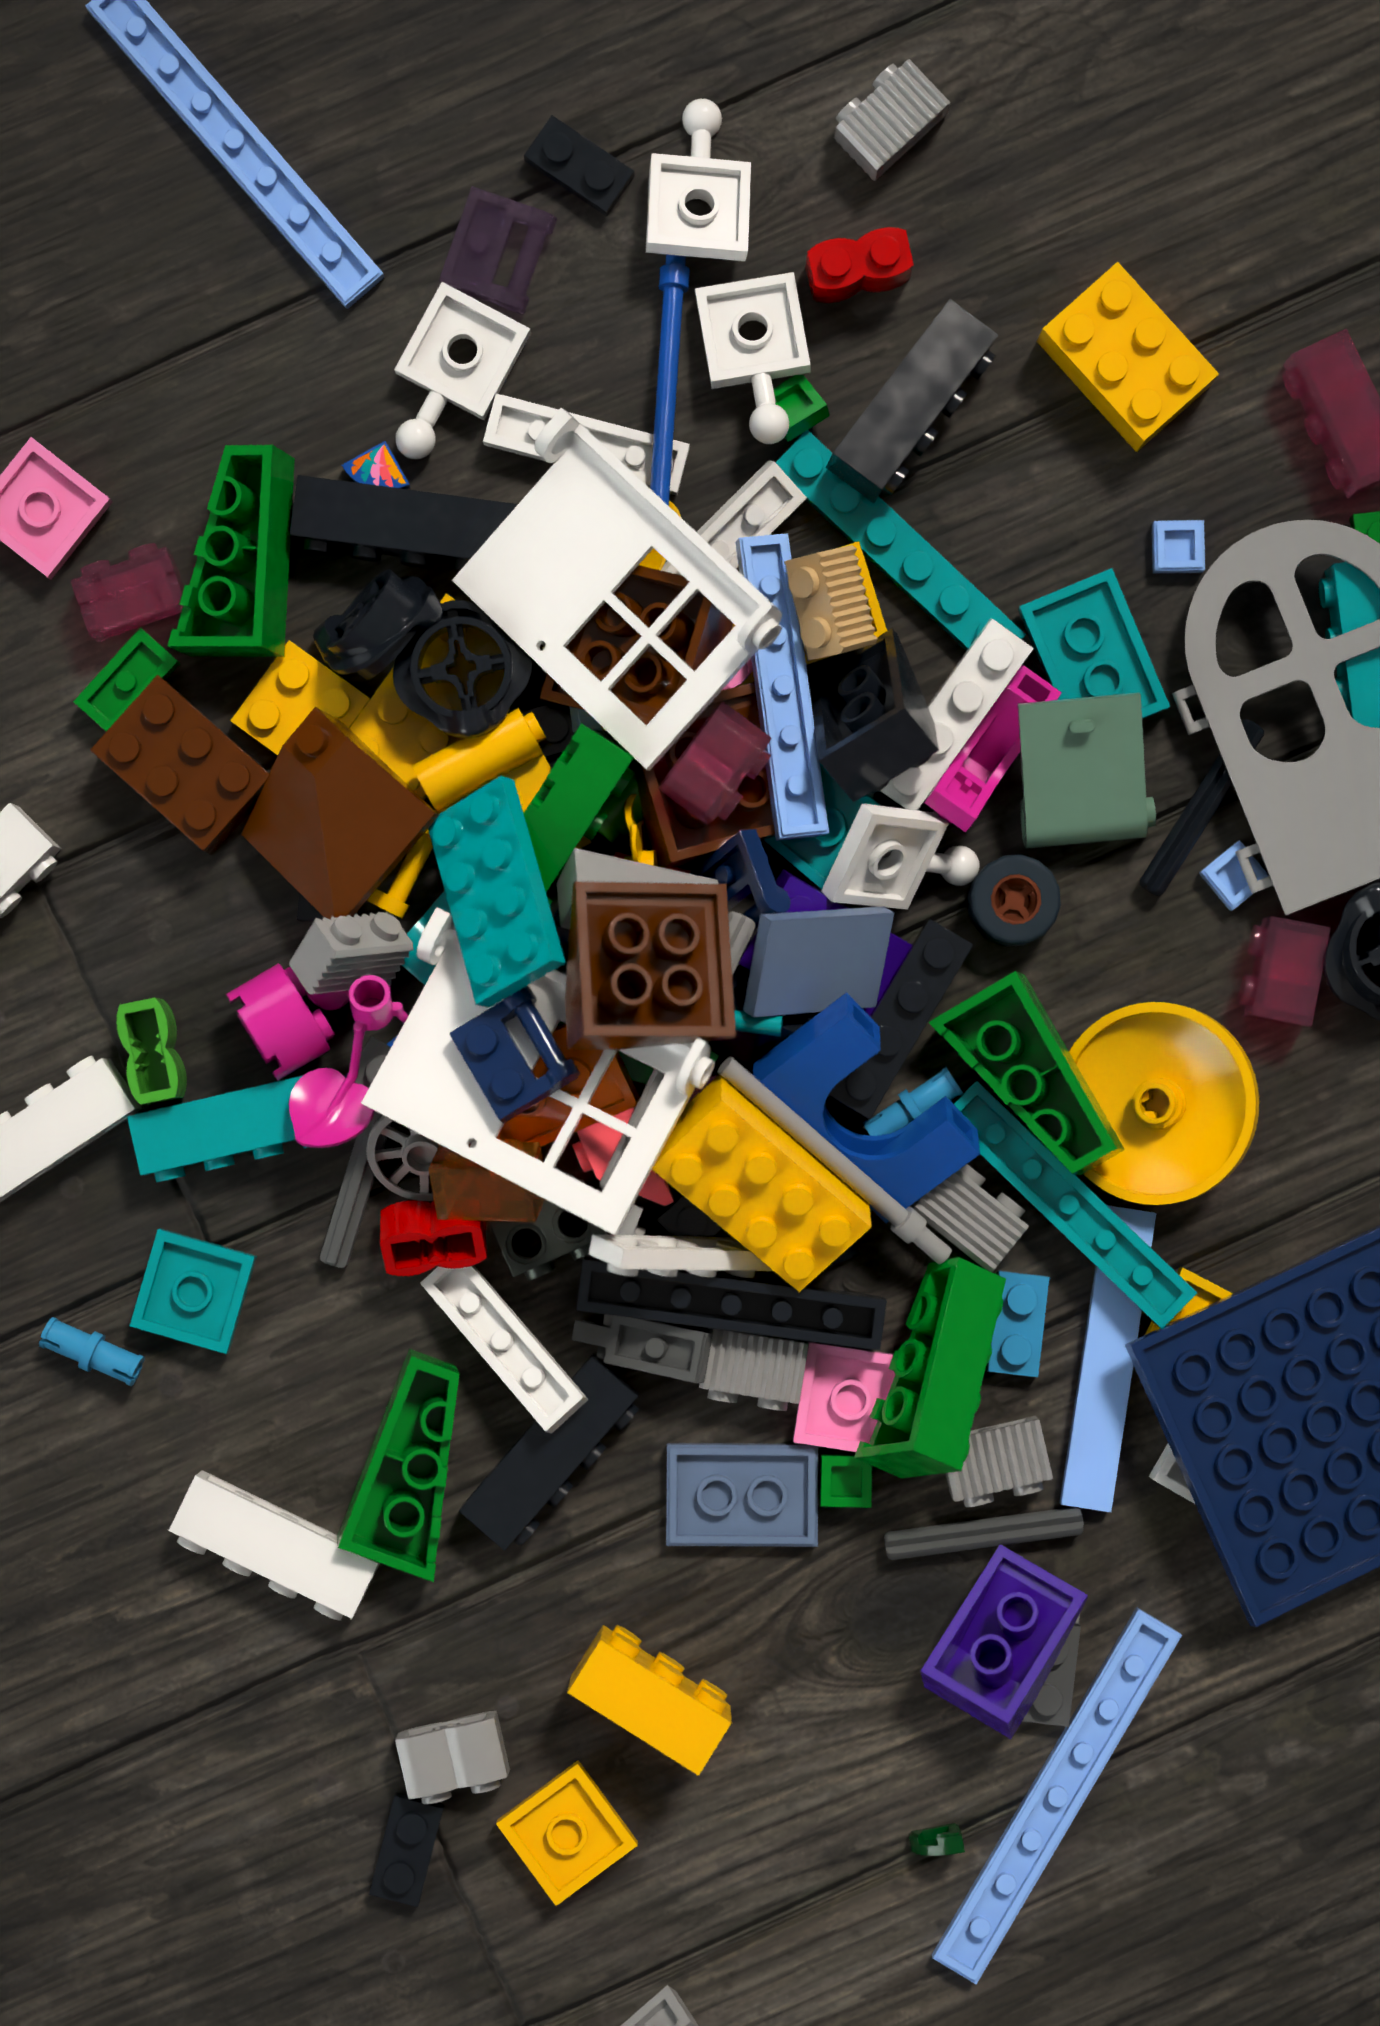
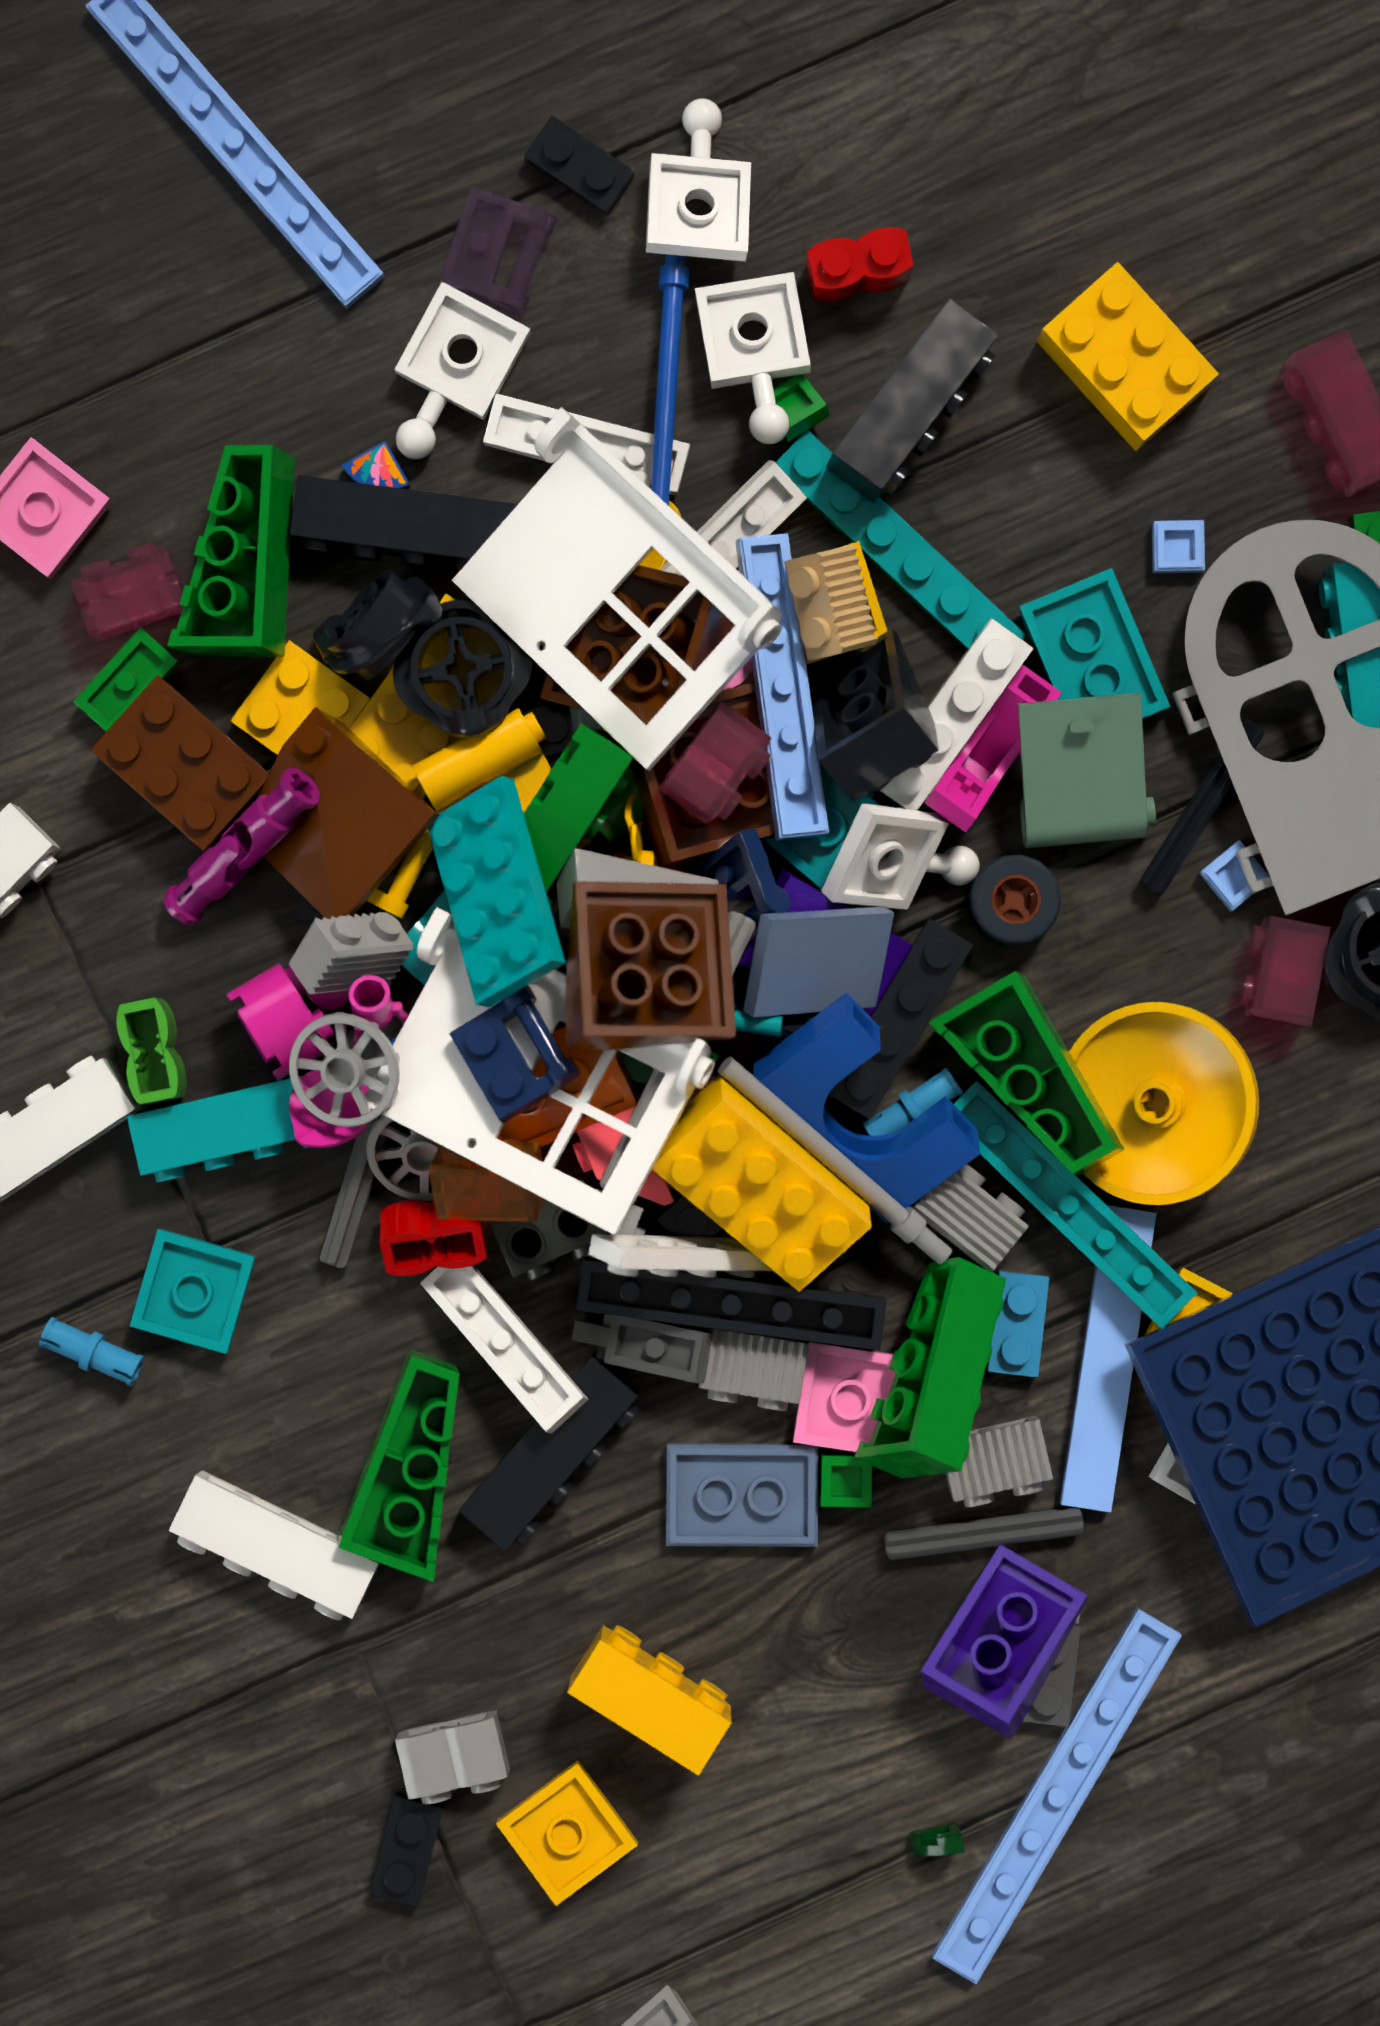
light grey brick [834,59,951,181] -> none
none -> magenta piece [163,768,320,926]
none -> light grey wheel [289,1012,400,1127]

